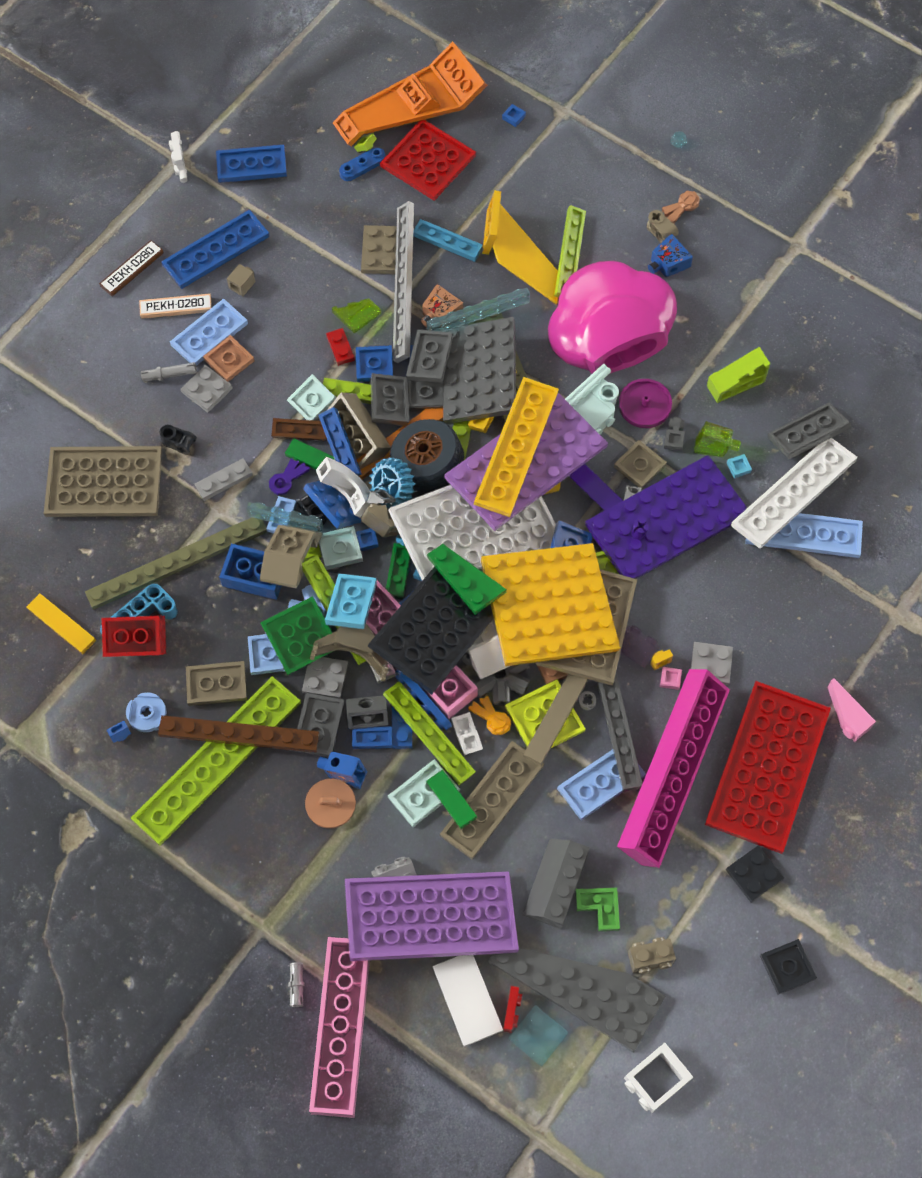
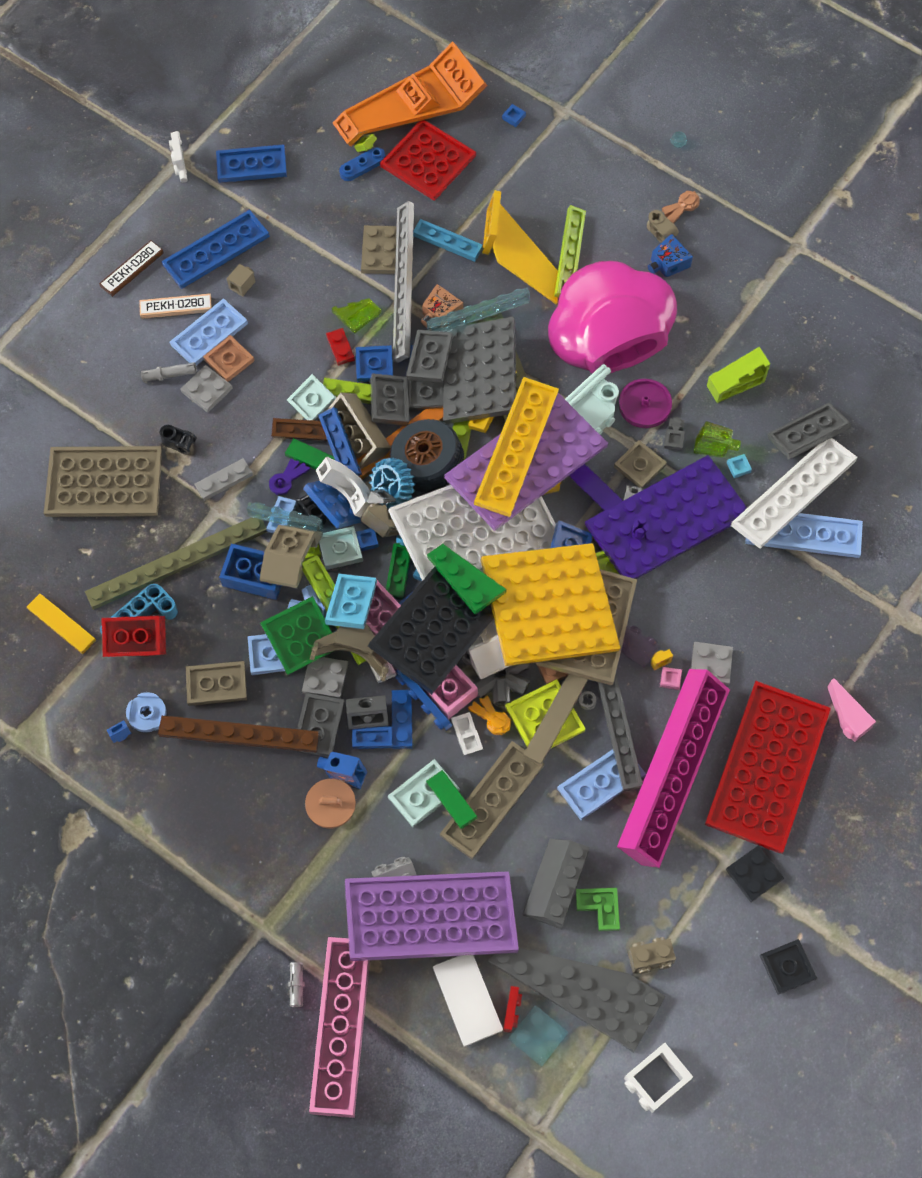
lime plate [131,676,301,846] -> none
lime plate [383,681,476,786] -> none

